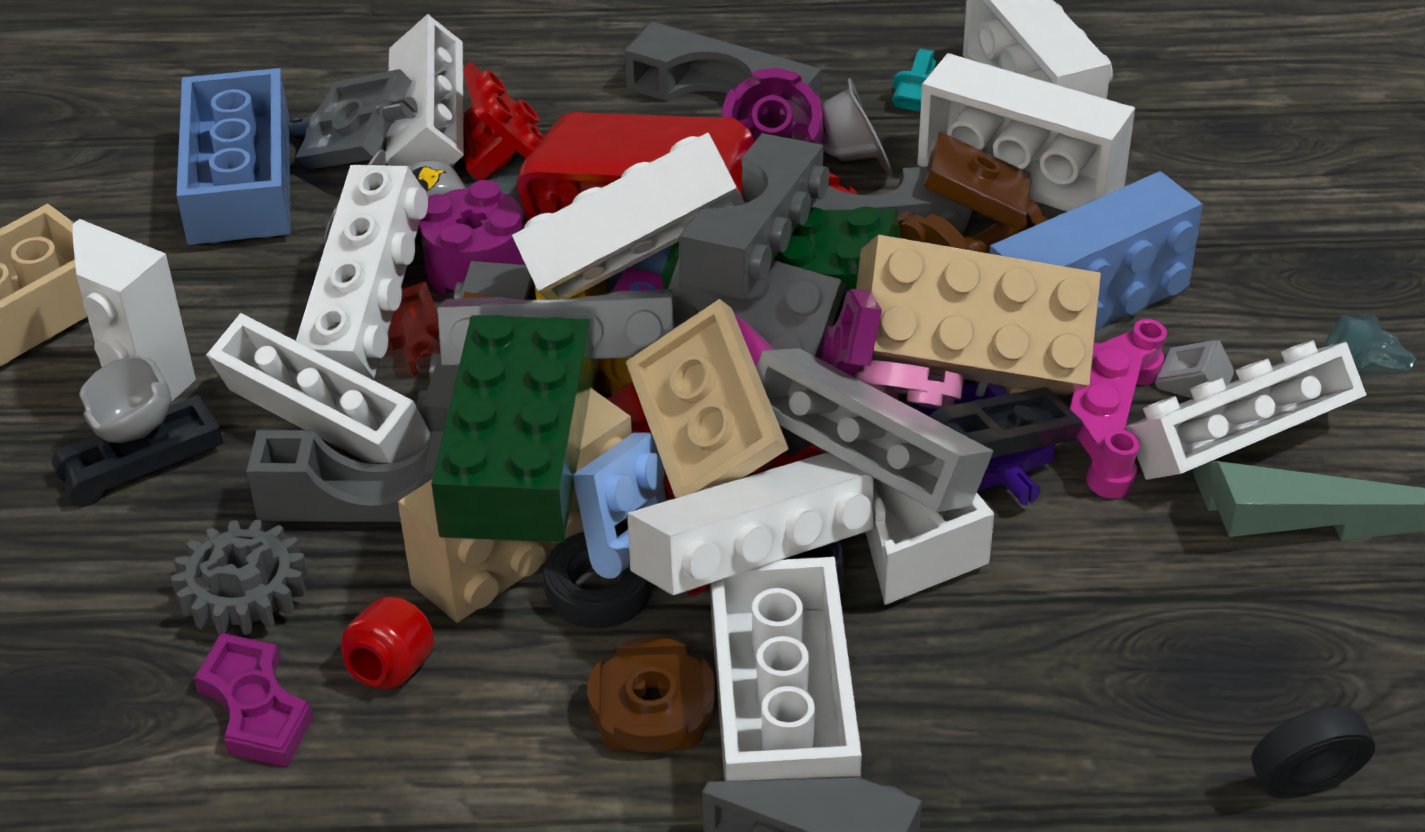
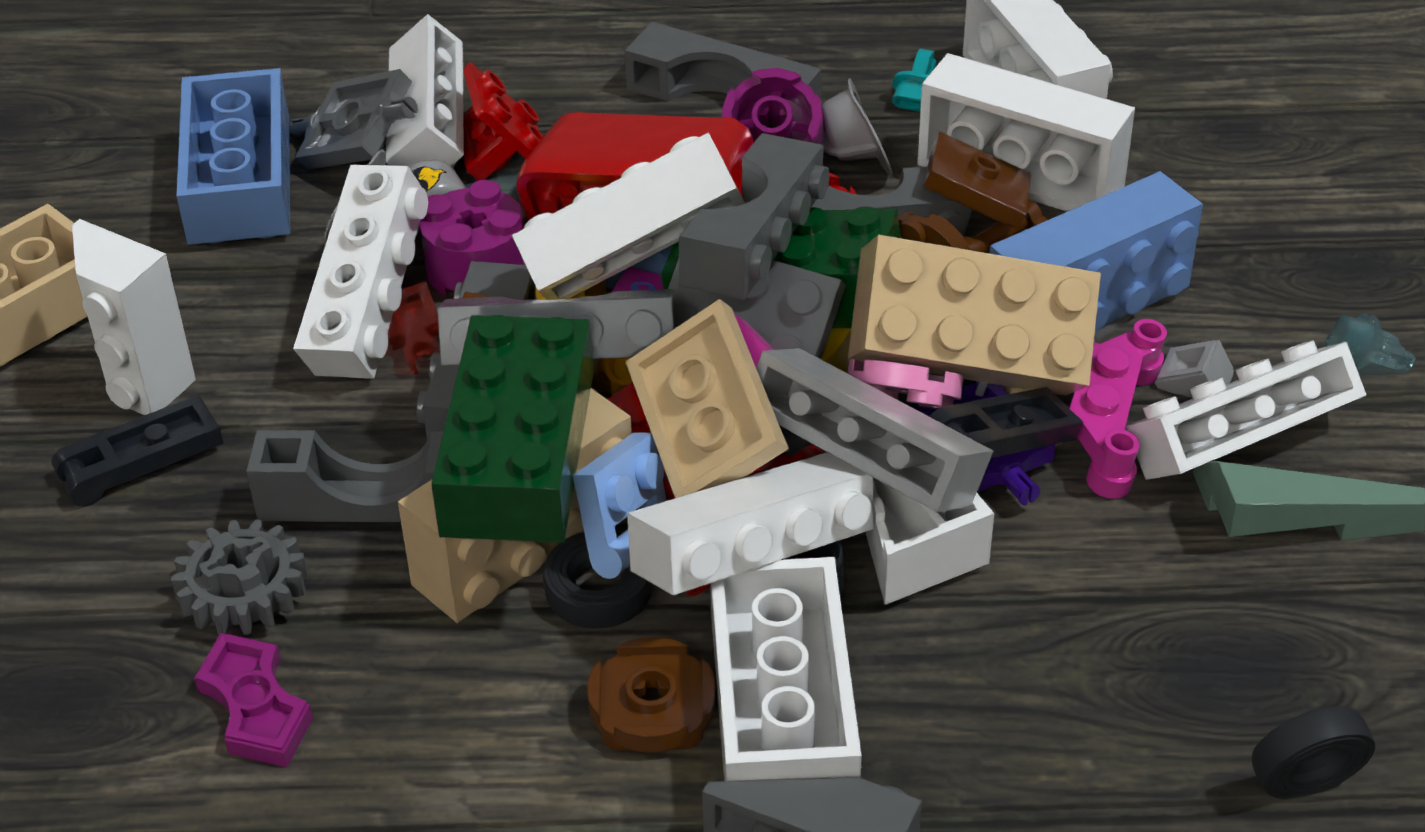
light grey hair [79,355,171,443] -> none
white brick [206,313,431,464] -> none
red head [340,596,435,690] -> none
magenta tile [820,289,882,377] -> none

